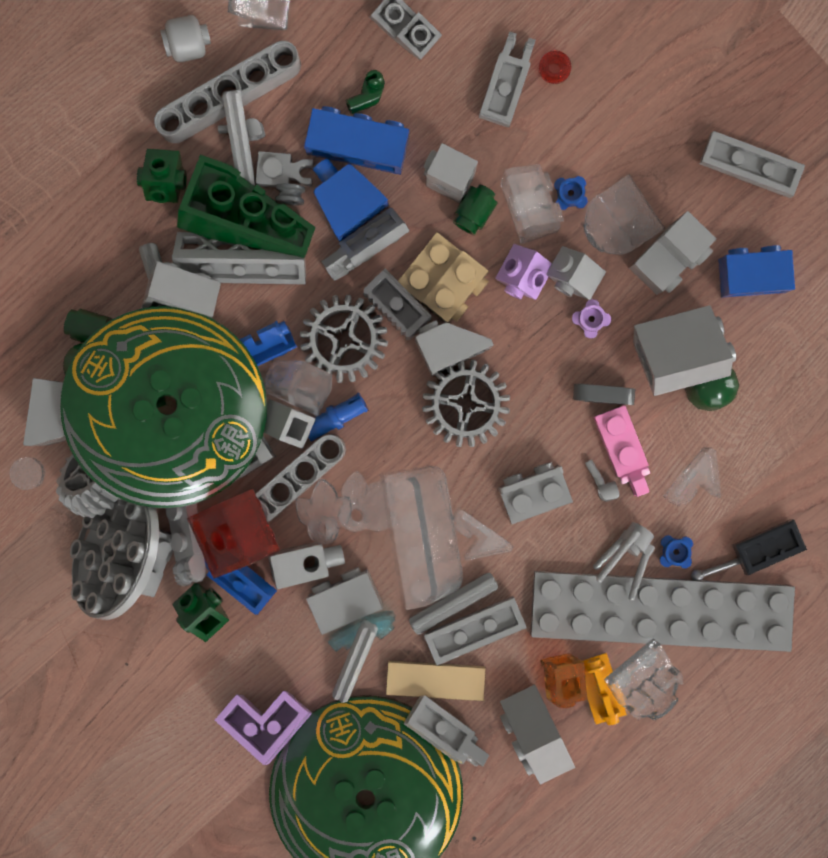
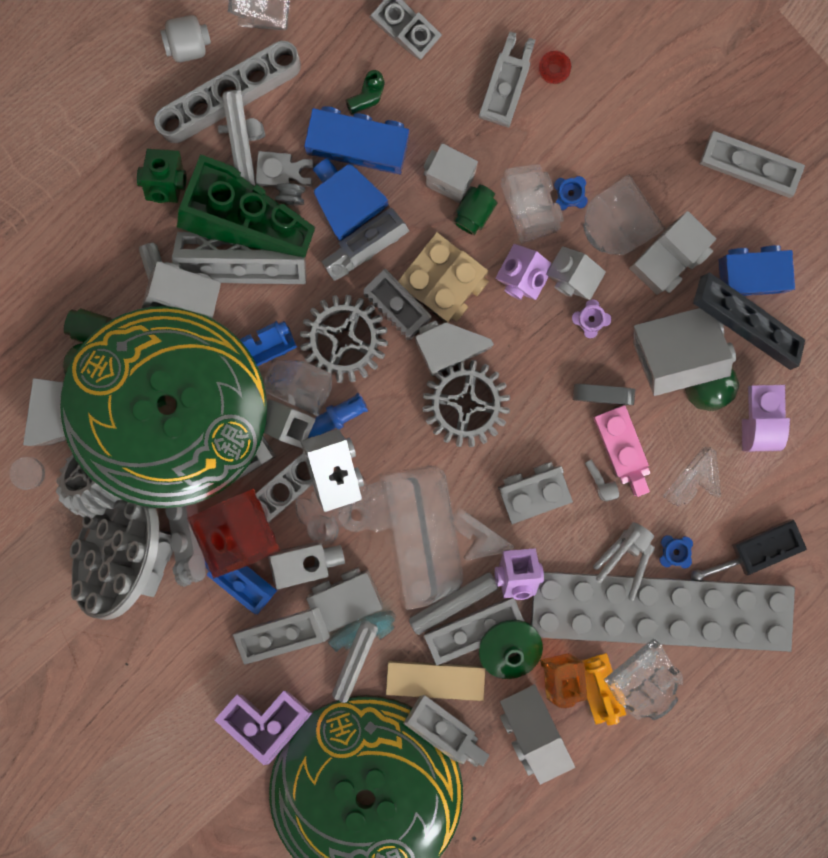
dark green brick [172,582,229,642] -> none
none -> light grey plate [233,606,330,665]
none -> brick [300,429,364,512]
none -> dark green dish [478,620,543,679]
none -> lavender brick [494,548,544,600]
none -> black plate [693,272,806,370]
none -> lavender brick [742,385,790,452]

